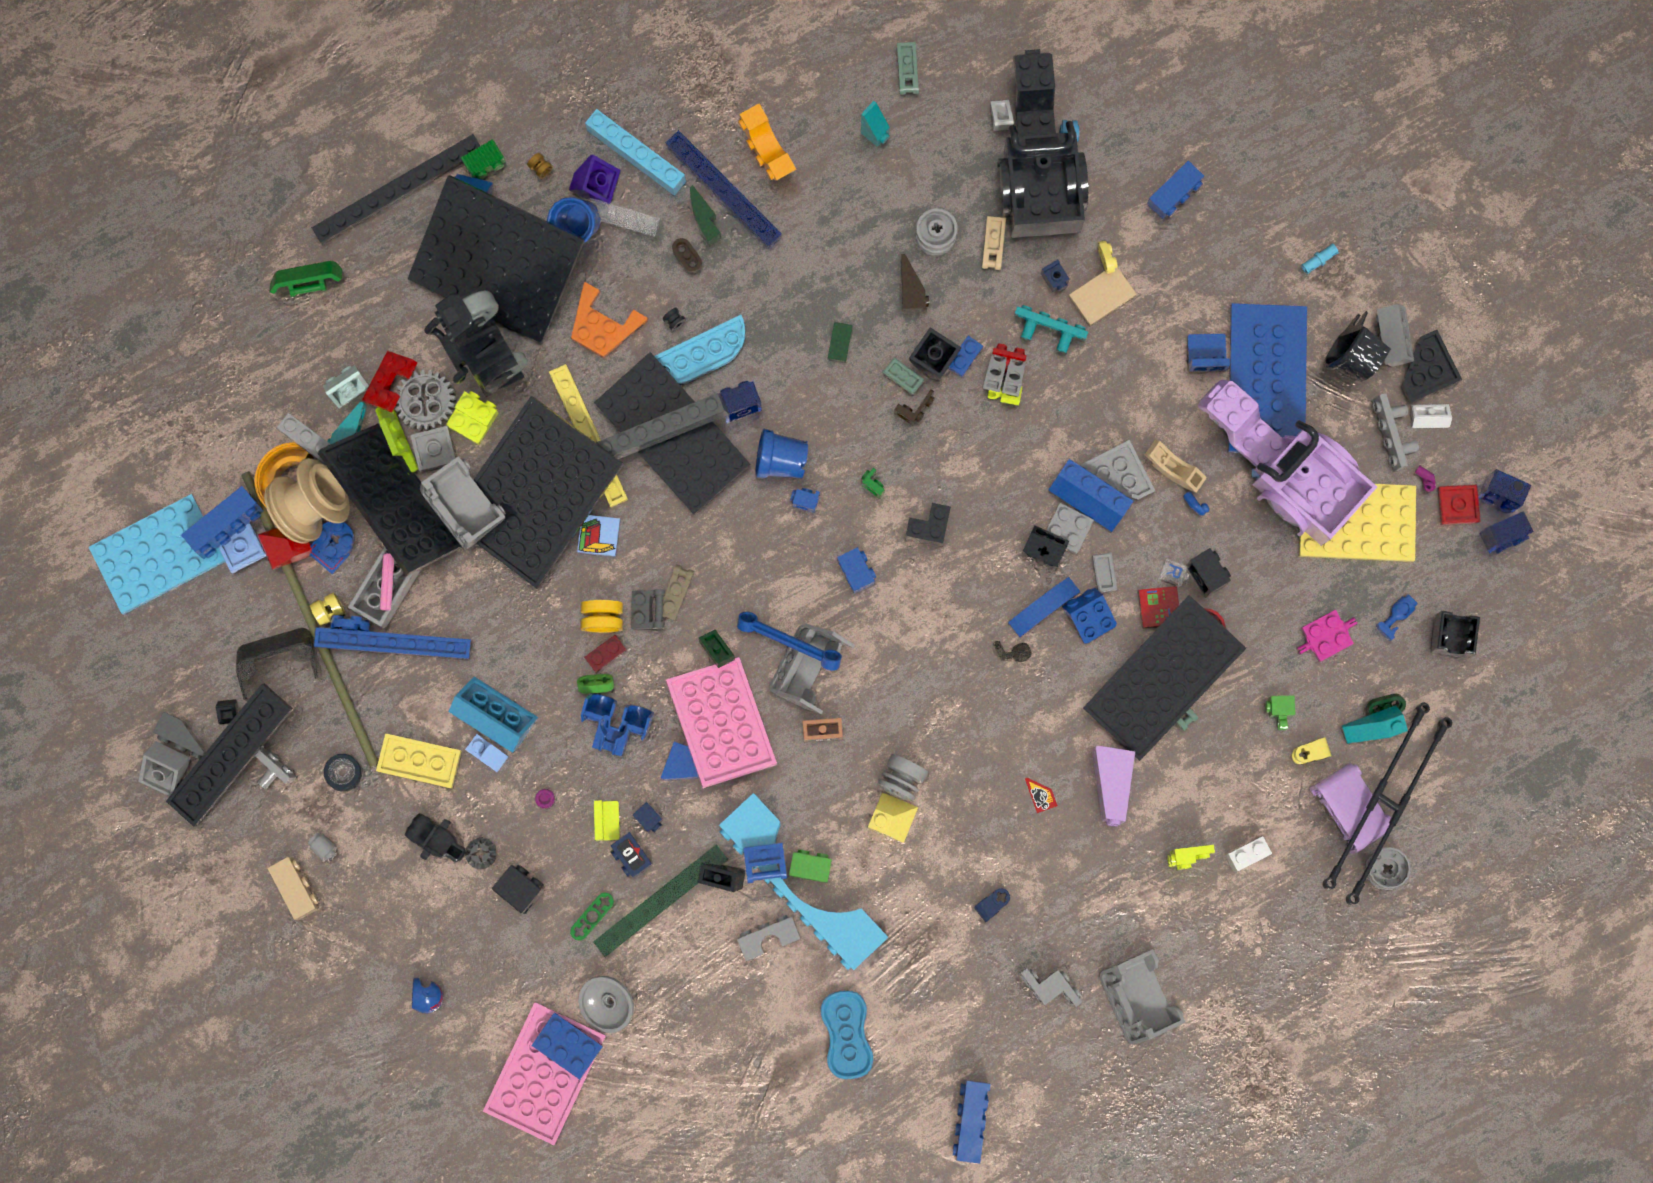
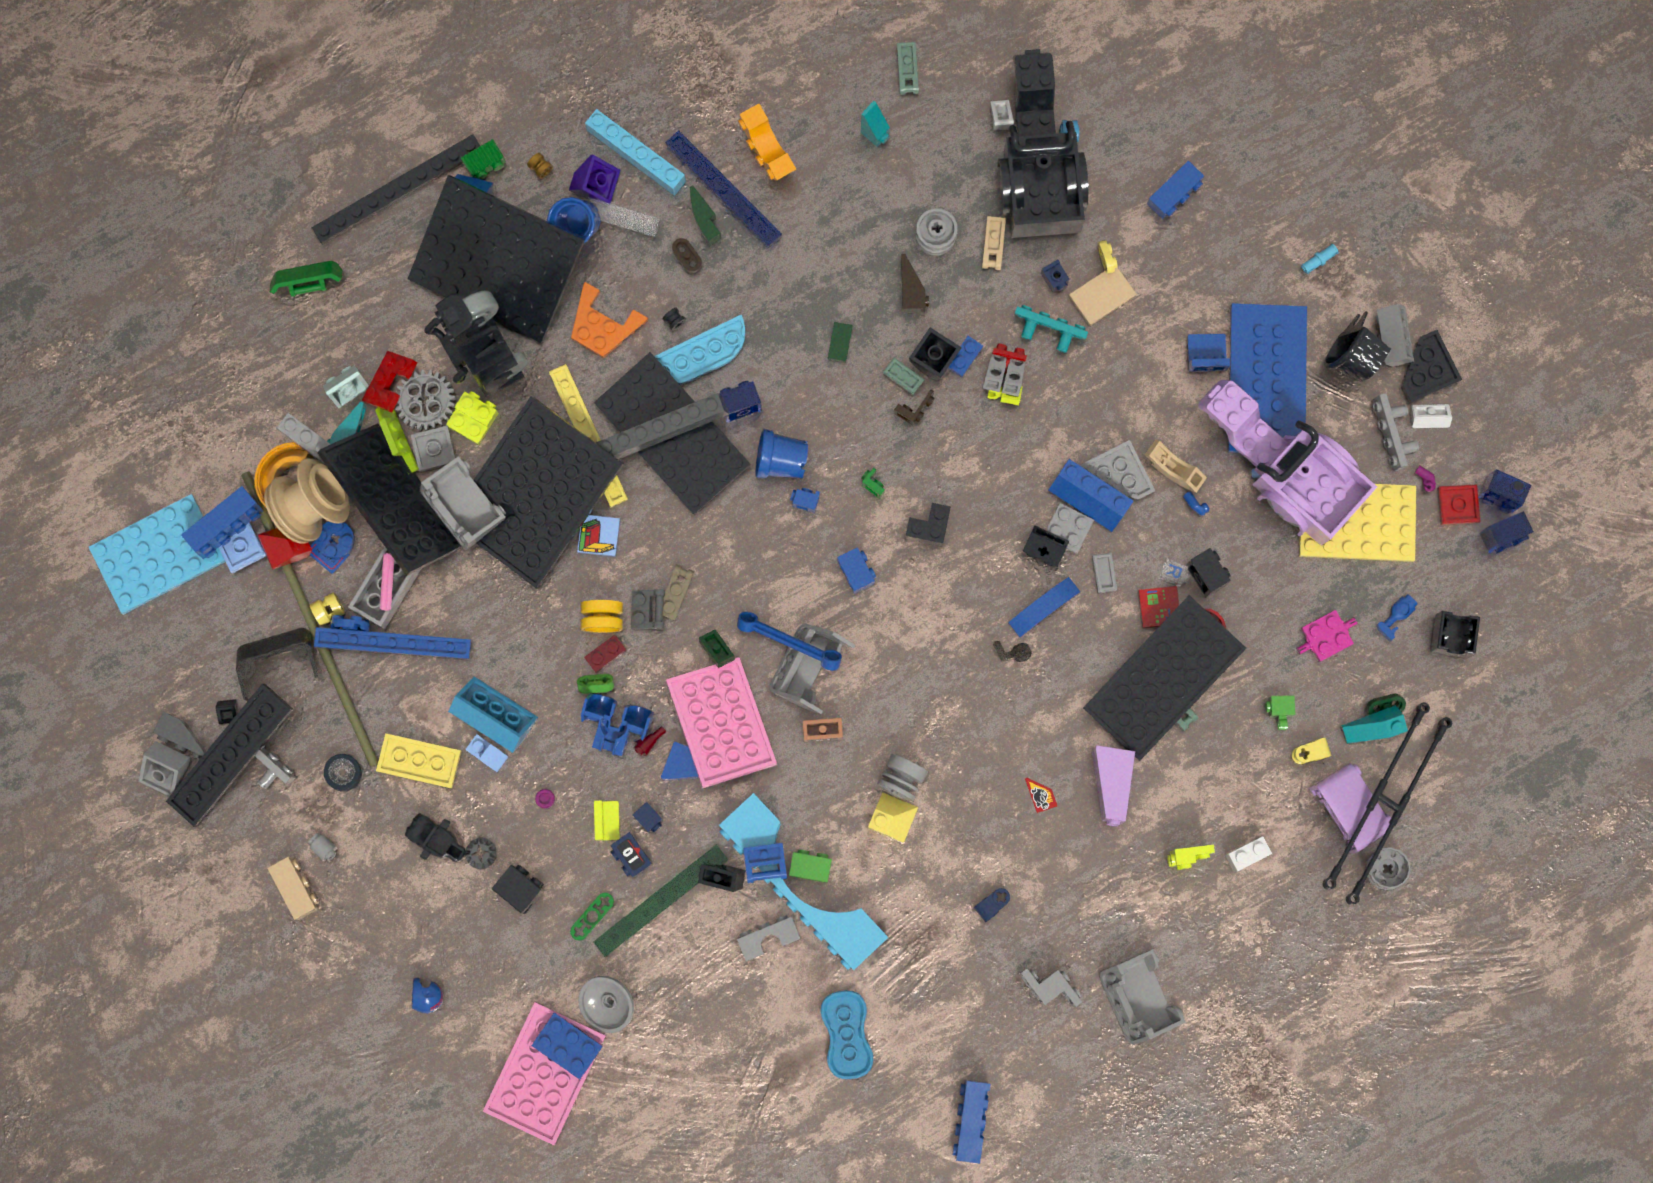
blue bracket [1062,587,1117,643] -> none
none -> dark red cone [633,726,666,757]

